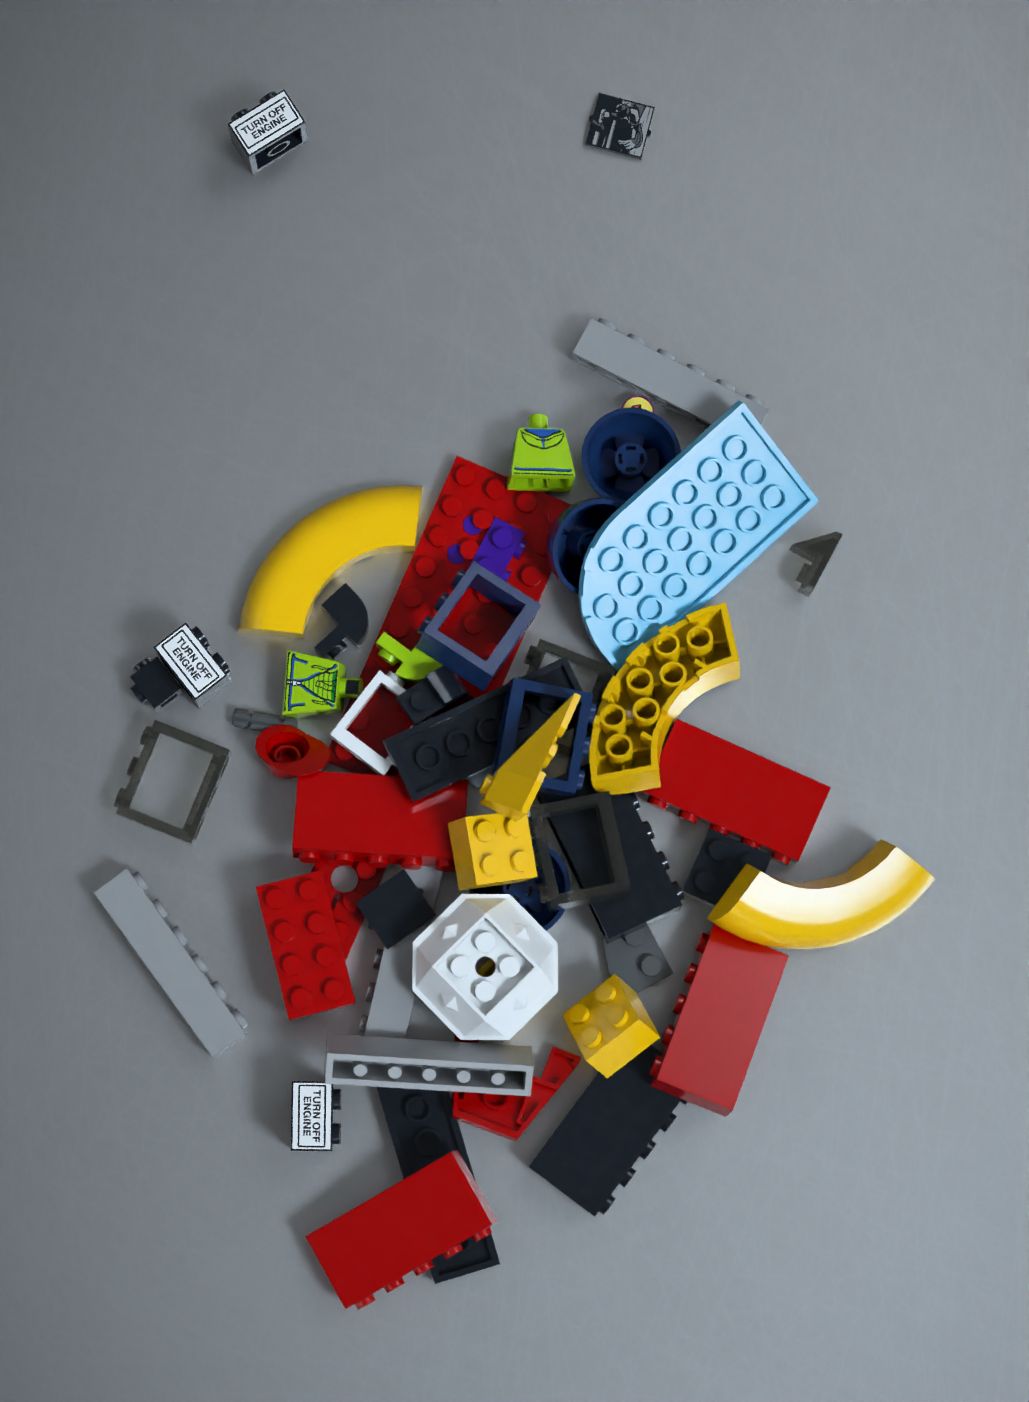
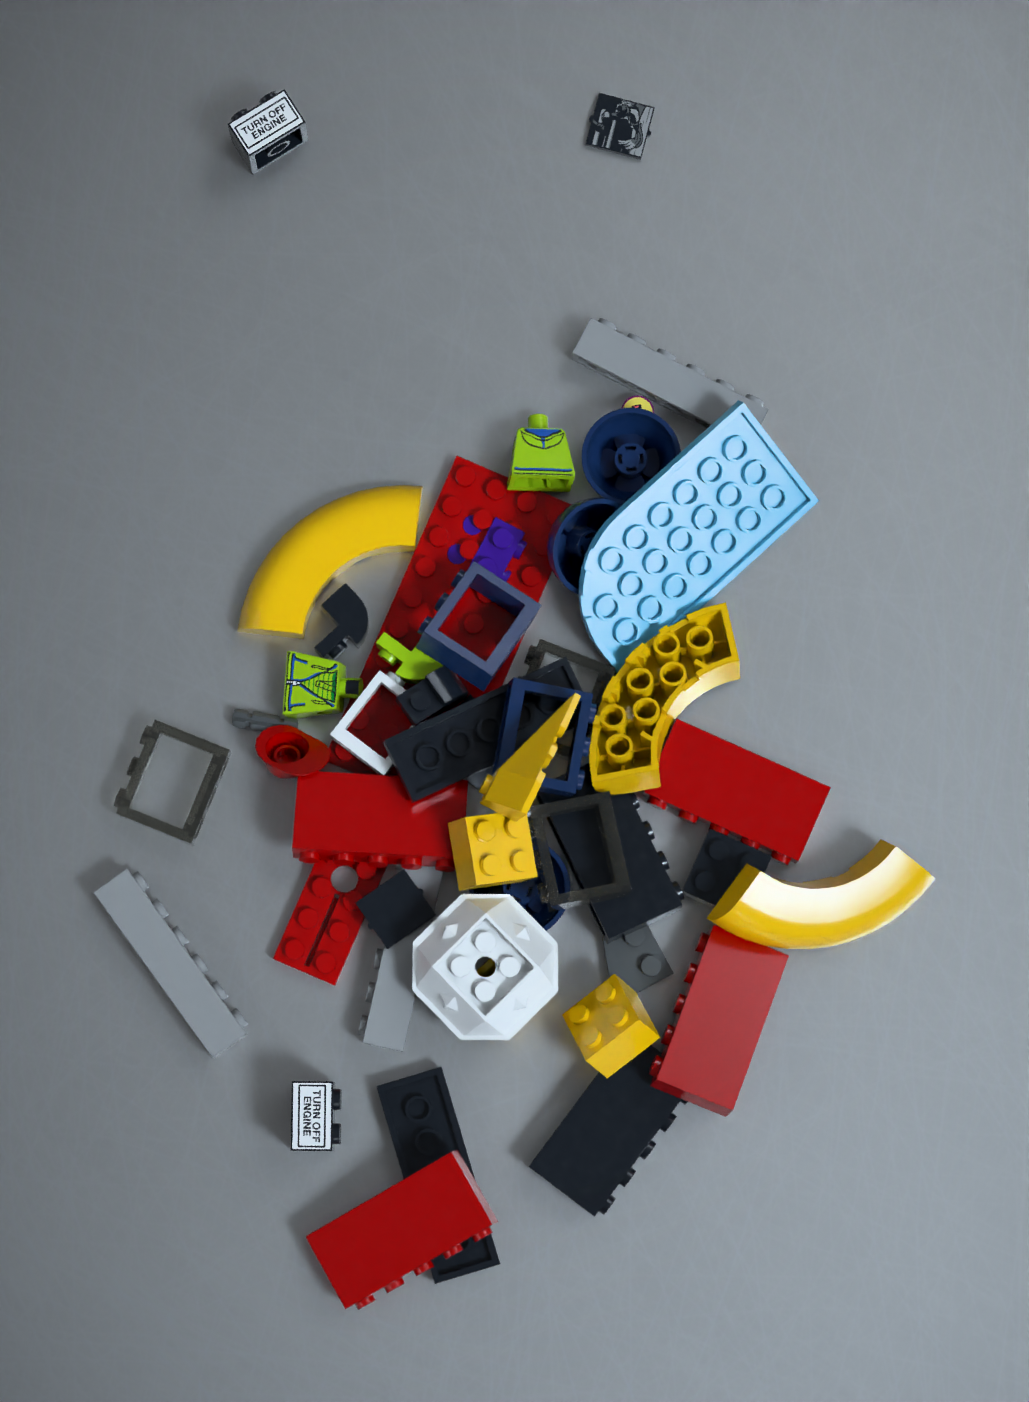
black brick [130,657,184,712] -> none
brick [153,622,231,708] -> none
red brick [256,870,356,1021] -> none
light grey brick [324,1034,534,1096] -> none
red wing [452,1034,581,1142] -> none
clear smoke slope [789,531,843,598] -> none

